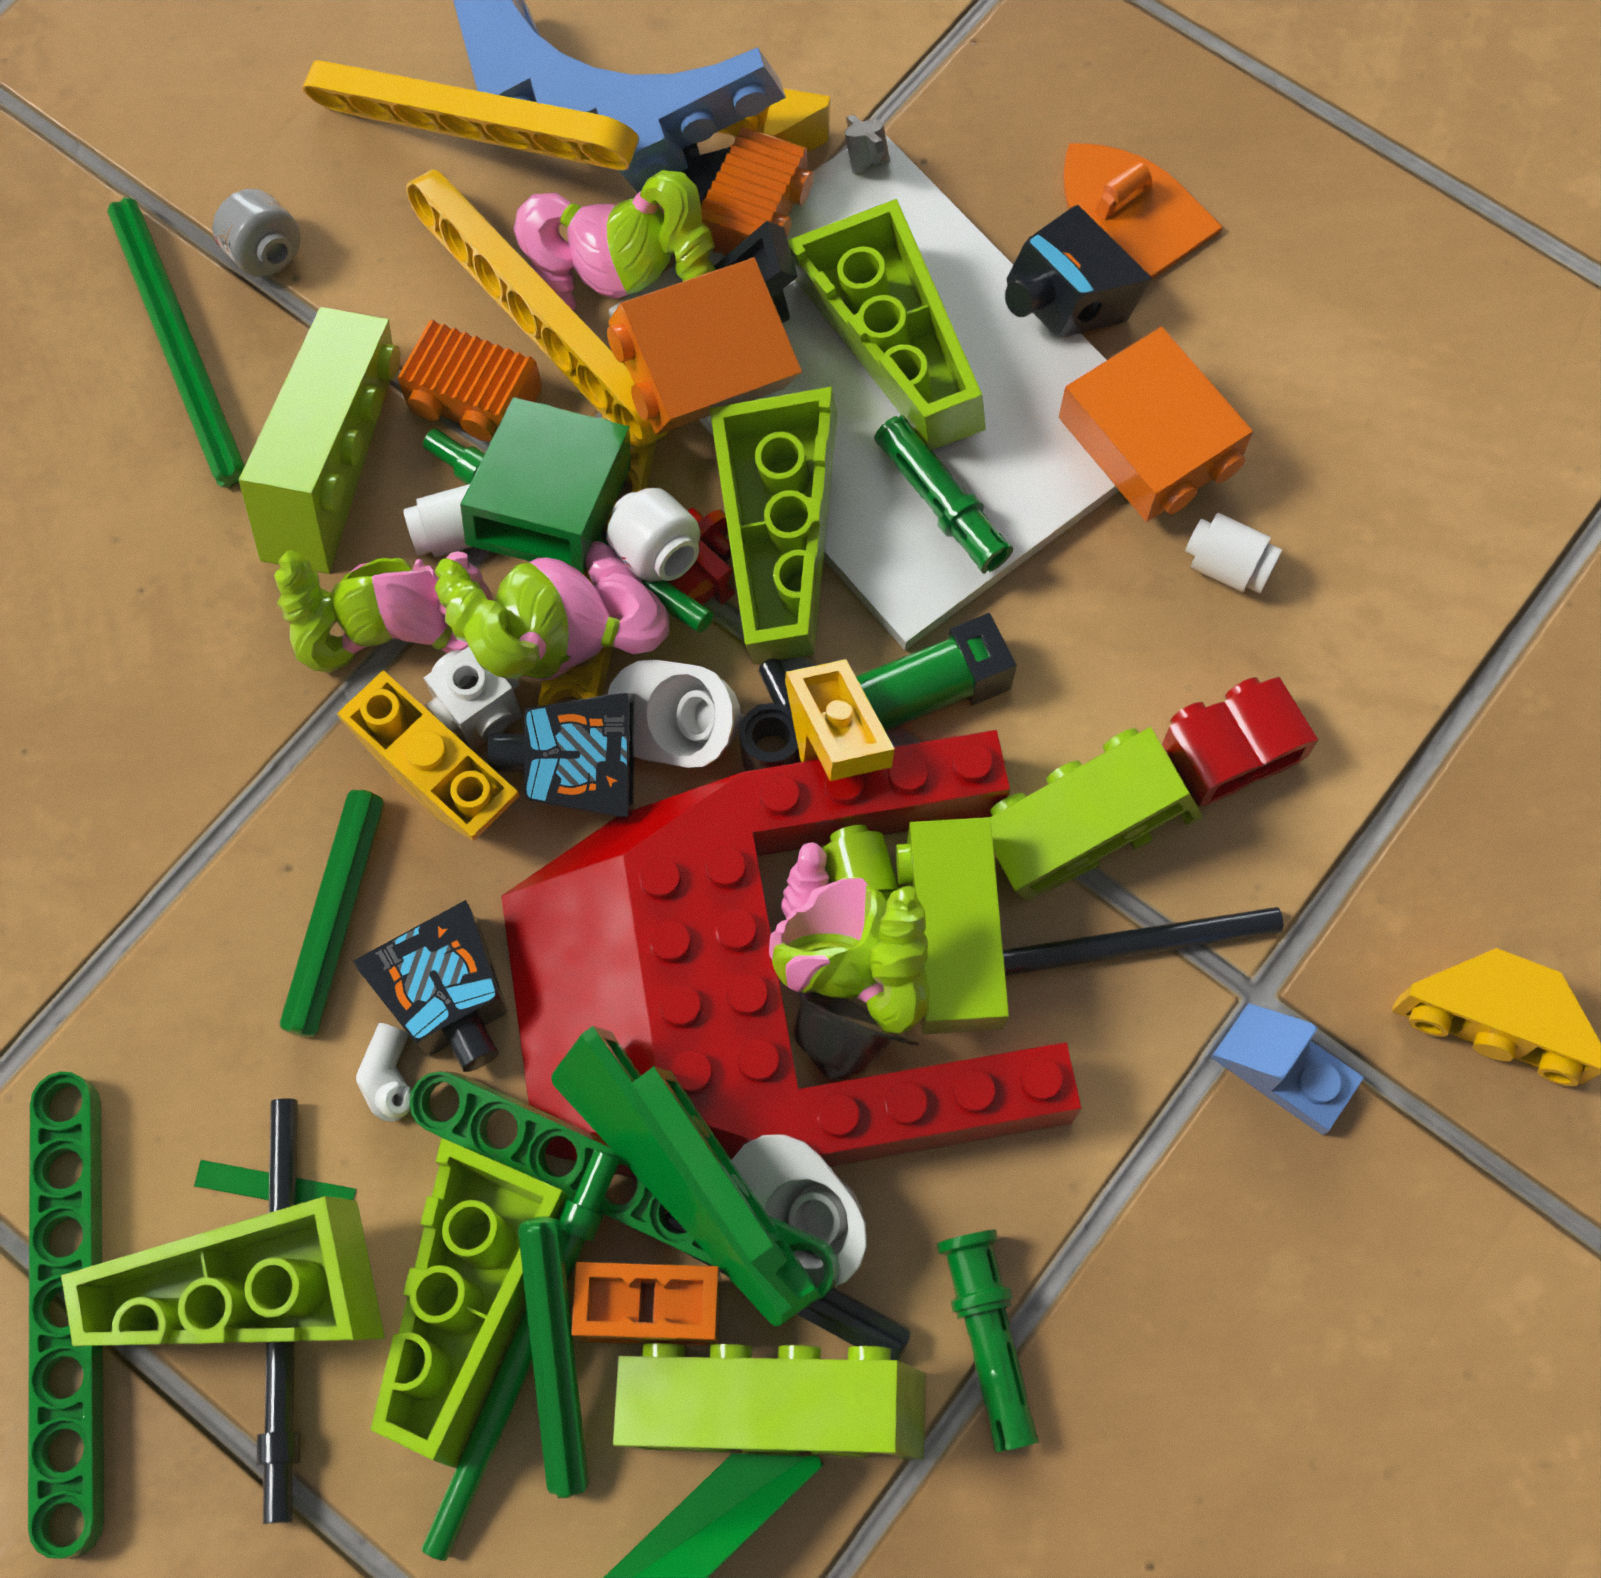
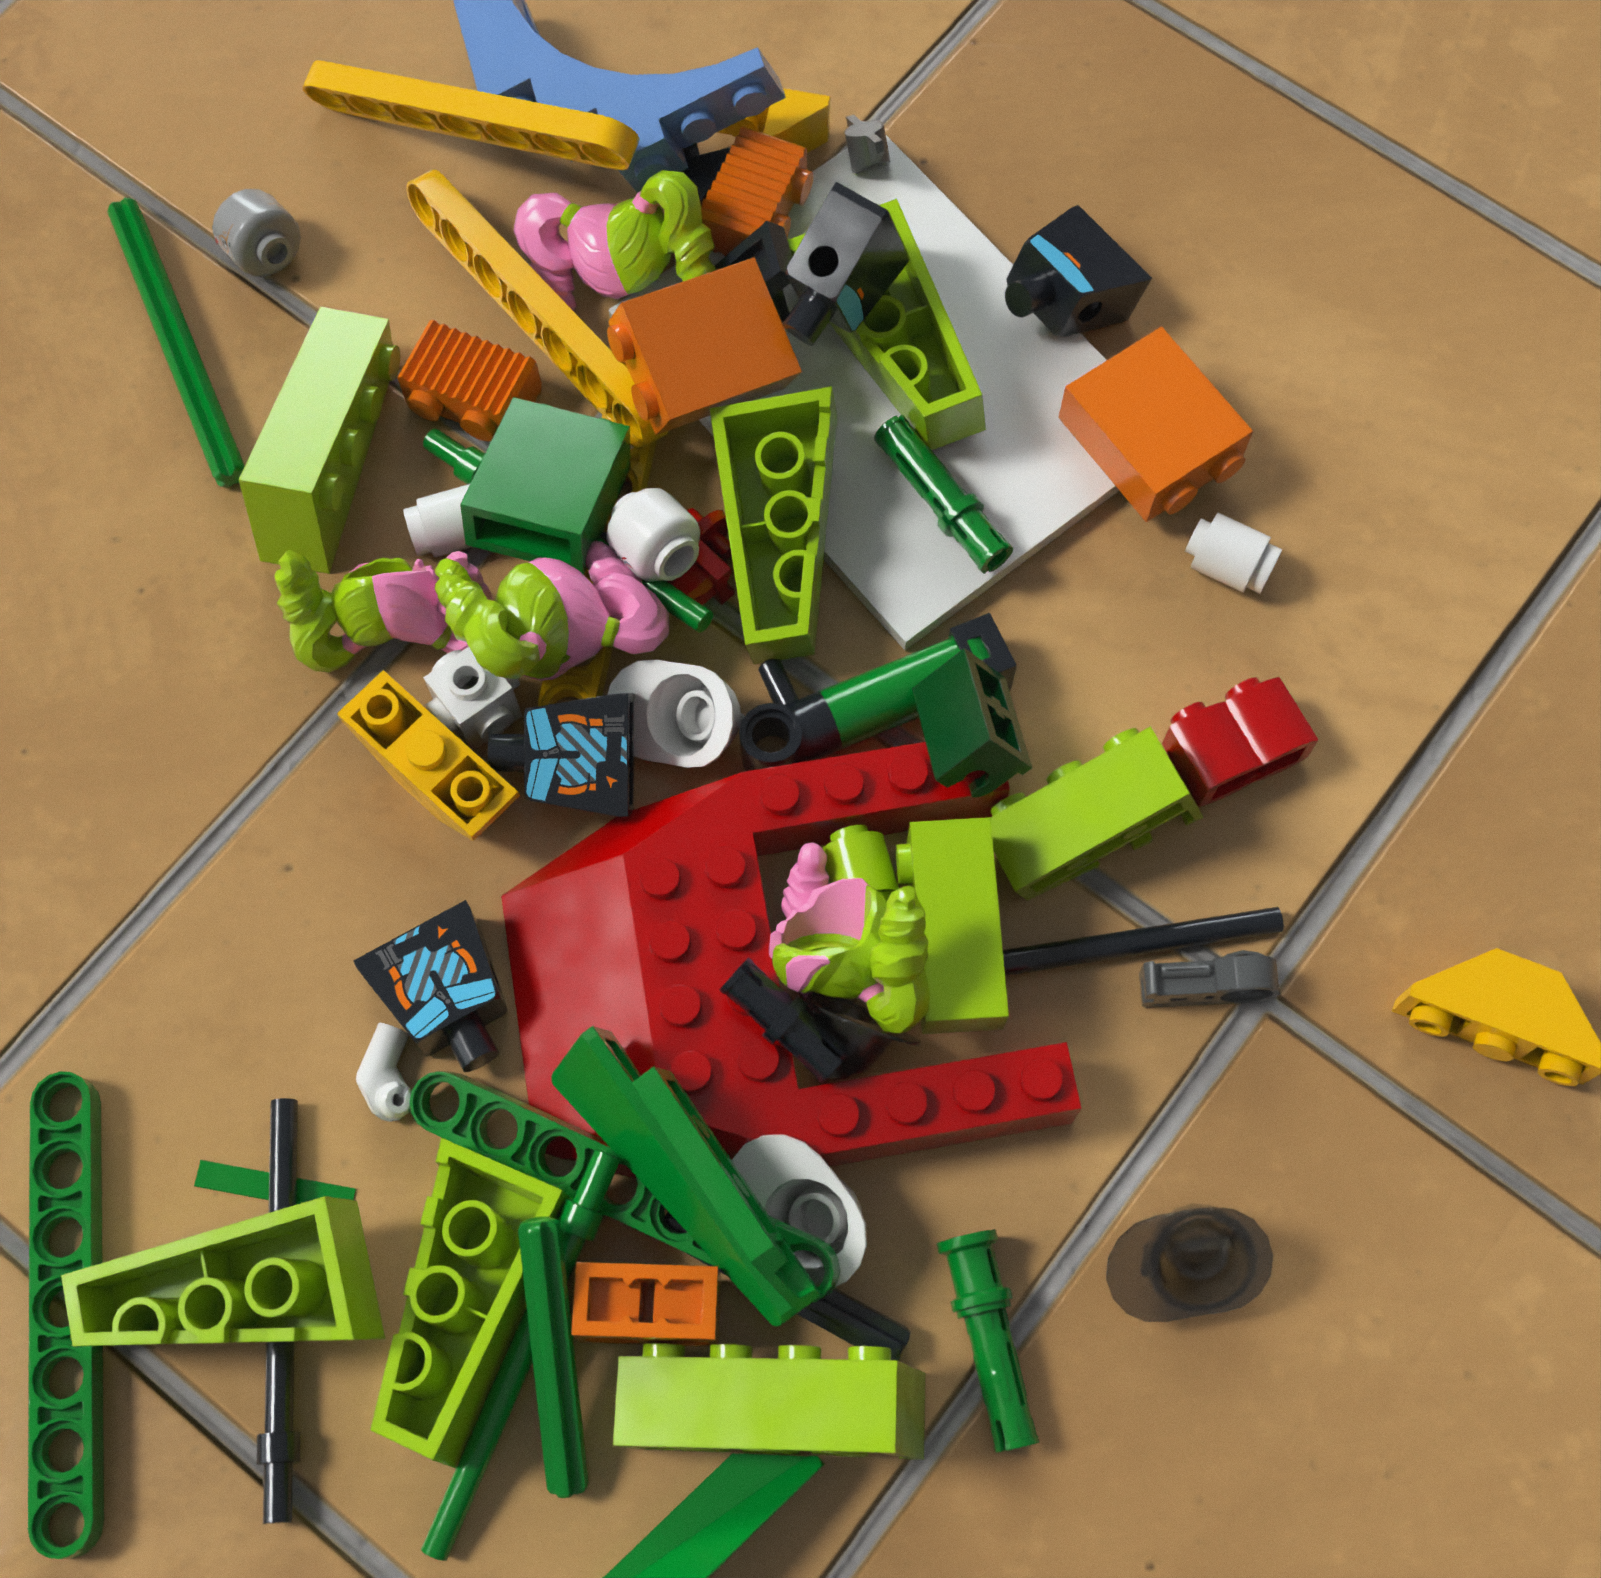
green axle [279,790,384,1037] -> none
yellow slope [785,659,894,781] -> none
orange shield [1063,143,1223,280] -> none
medium blue slope [1211,1003,1364,1135] -> none
none -> black pin [719,957,851,1083]
none -> black torso [783,182,909,346]
none -> dark green hinge [912,648,1032,798]
none -> clear smoke piece [1106,1203,1273,1322]
none -> dark grey piece [1139,950,1280,1008]

